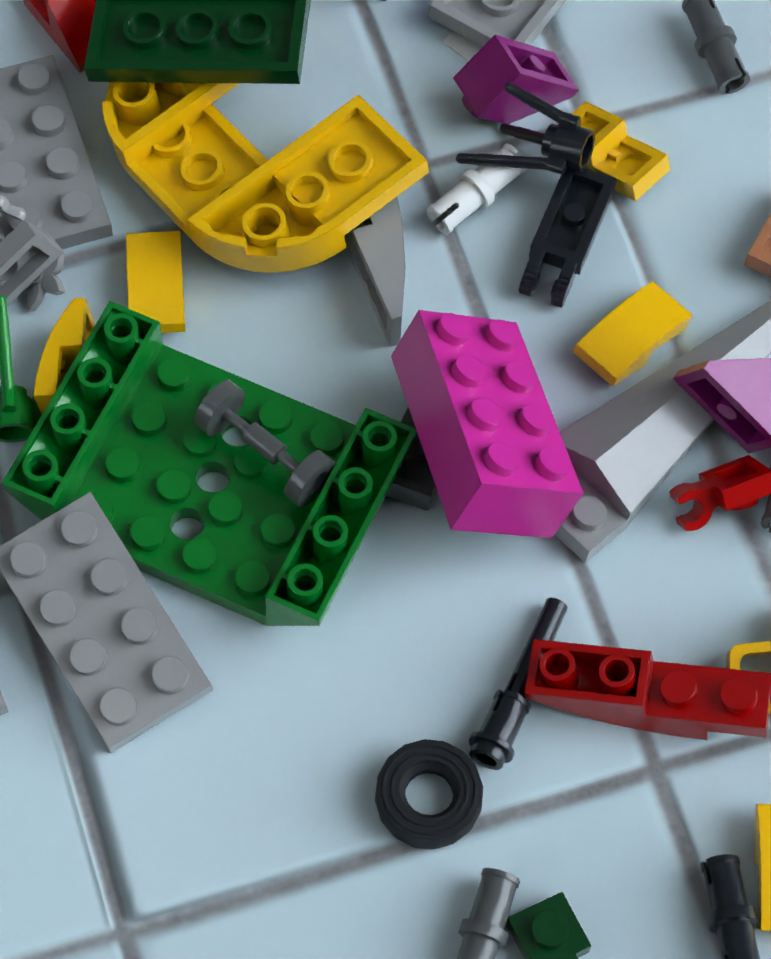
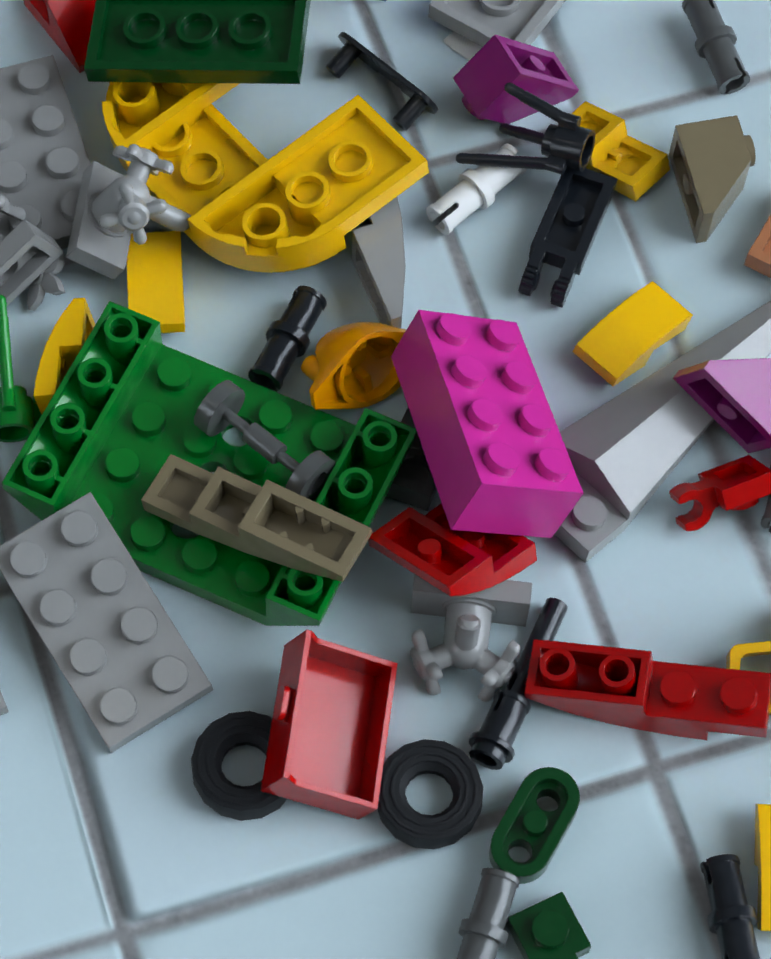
none -> light grey piece [66,144,191,280]
none -> dark tan slope [141,454,372,582]
none -> black tyre [191,711,287,821]
none -> black pin [248,286,327,392]
none -> red container [261,629,398,820]
none -> light orange hat [301,322,407,410]
none -> black piece [326,32,438,131]
none -> red slope [368,503,537,596]
none -> light grey piece [410,574,532,702]
none -> dark green plate [489,767,580,884]
none -> dark tan slope [669,115,756,243]

